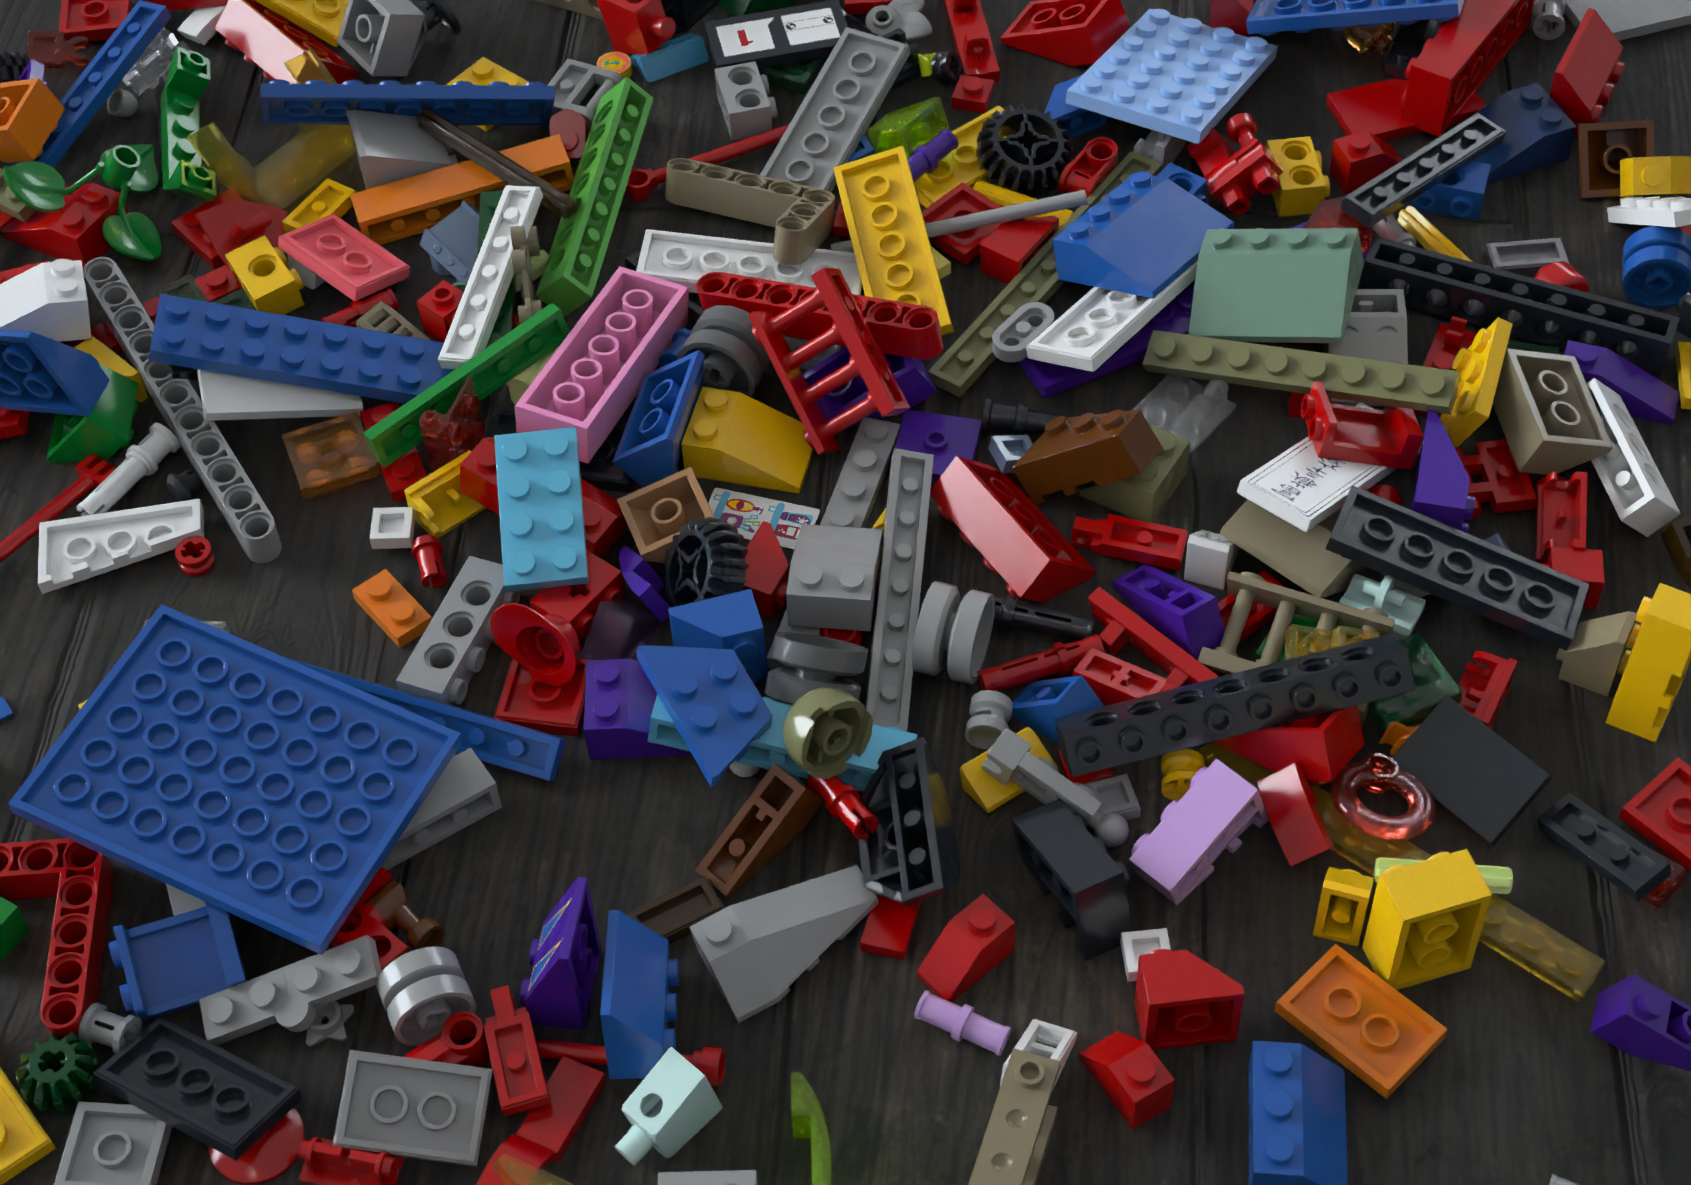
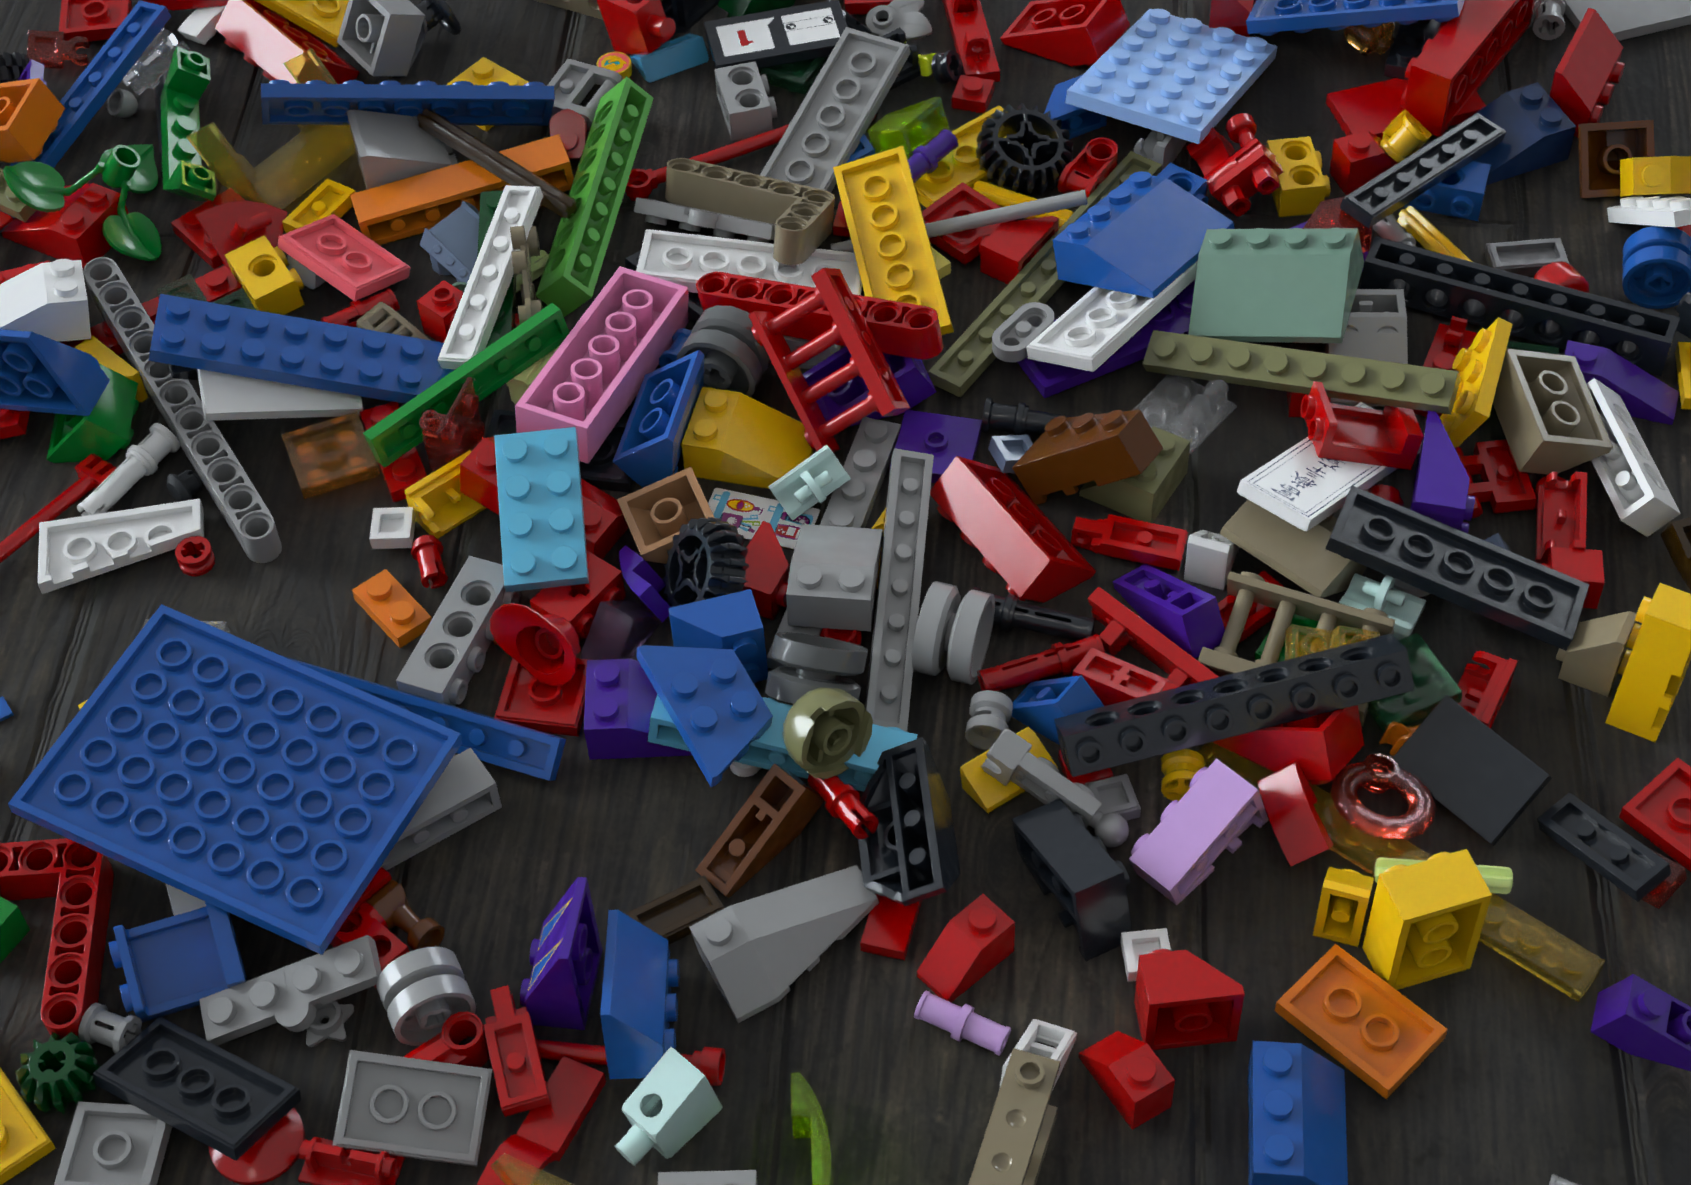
none -> light grey hinge [634,198,775,243]
none -> light aqua hips [768,444,851,521]
none -> yellow piece [1380,109,1432,163]

